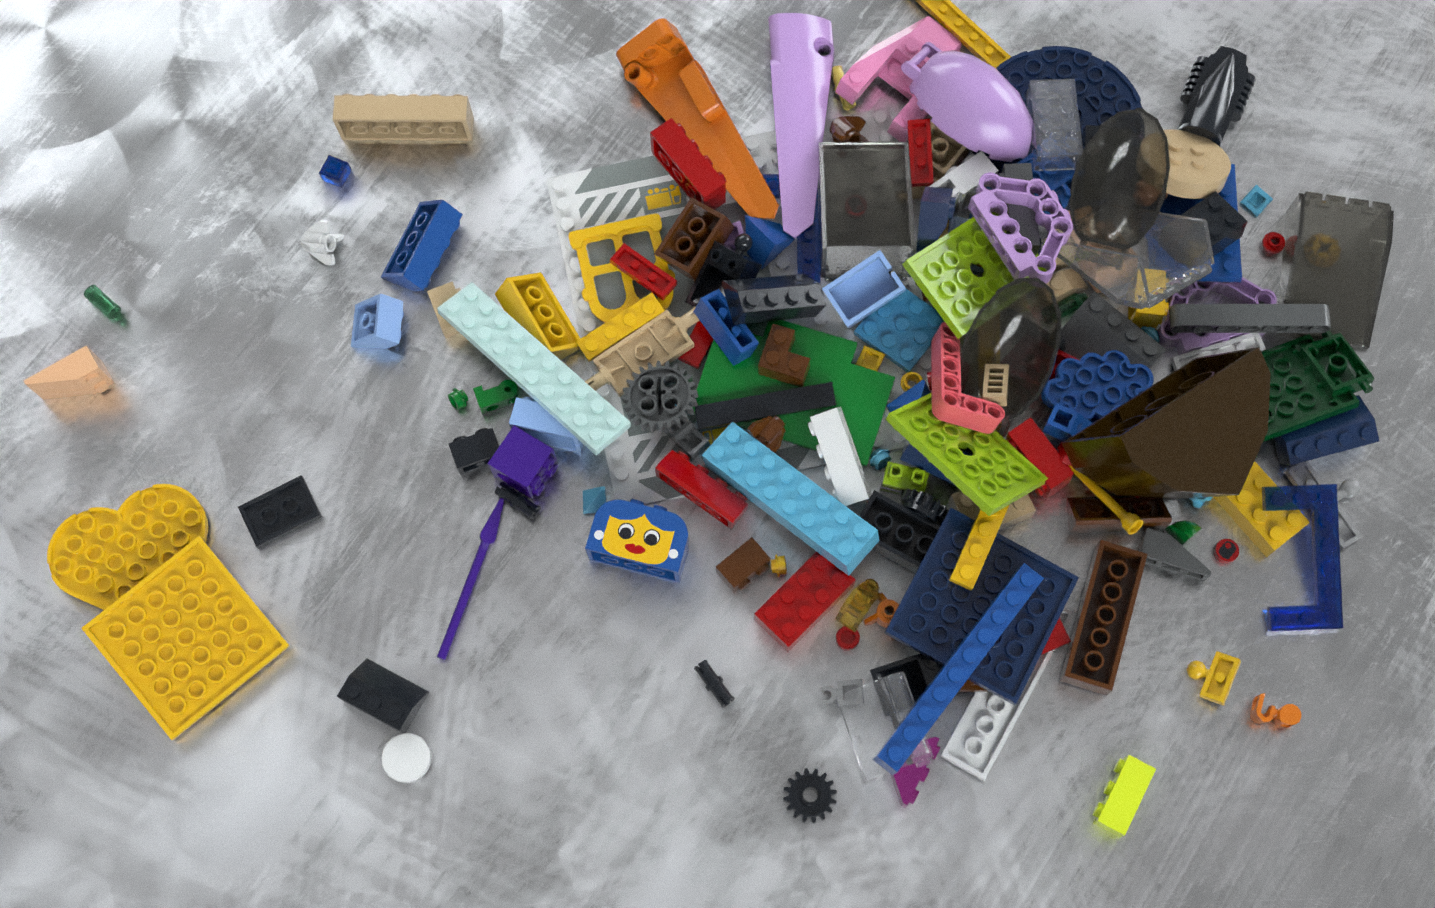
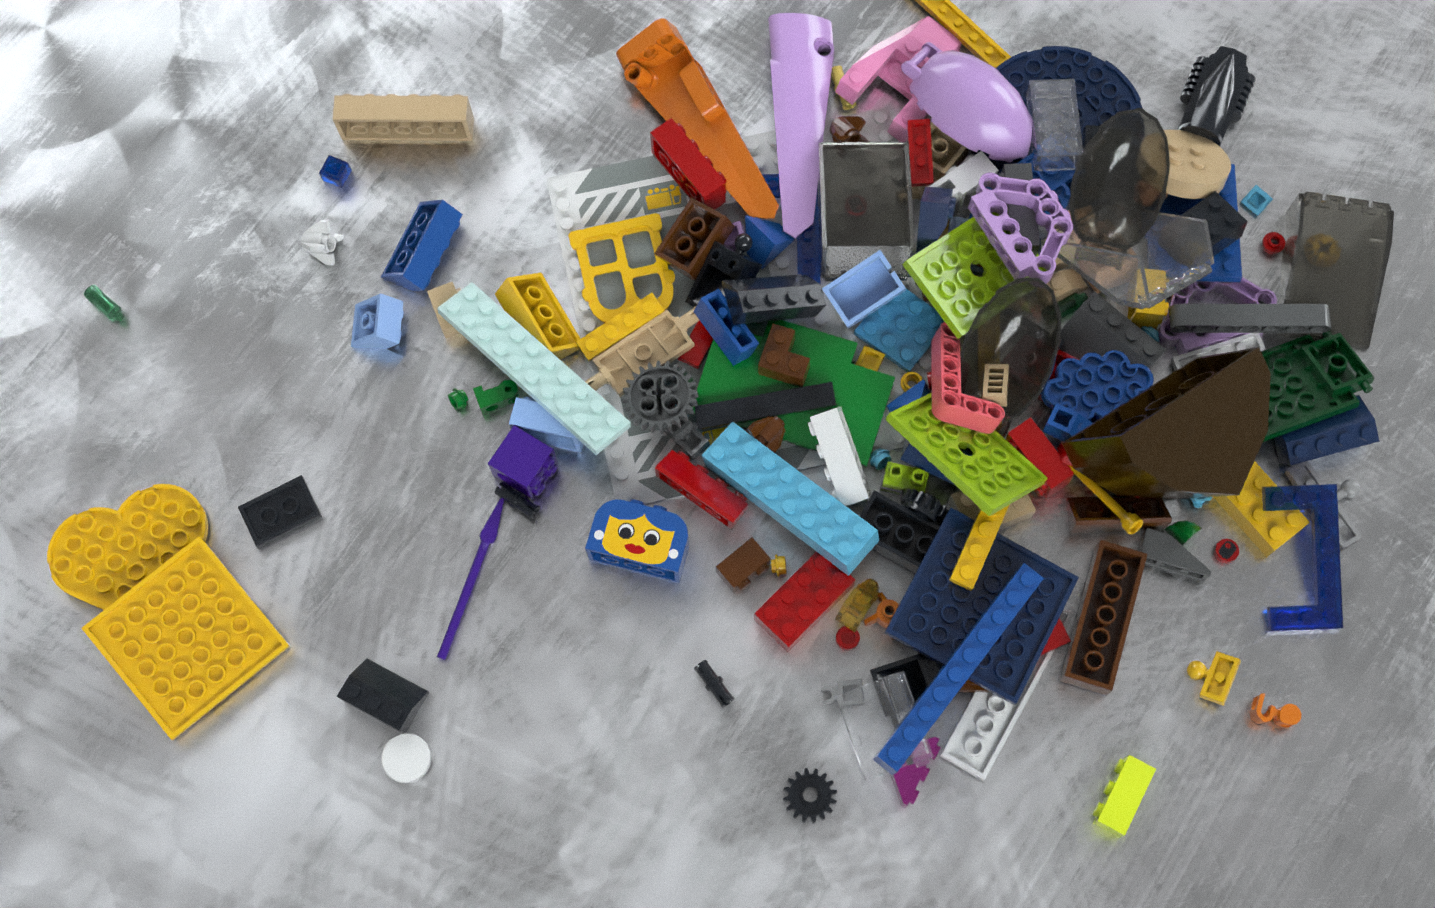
light nougat slope [24,346,114,400] -> none
black brick [448,428,499,475] -> none
medium azure slope [583,486,606,514] -> none
red plate [610,243,677,301] -> none

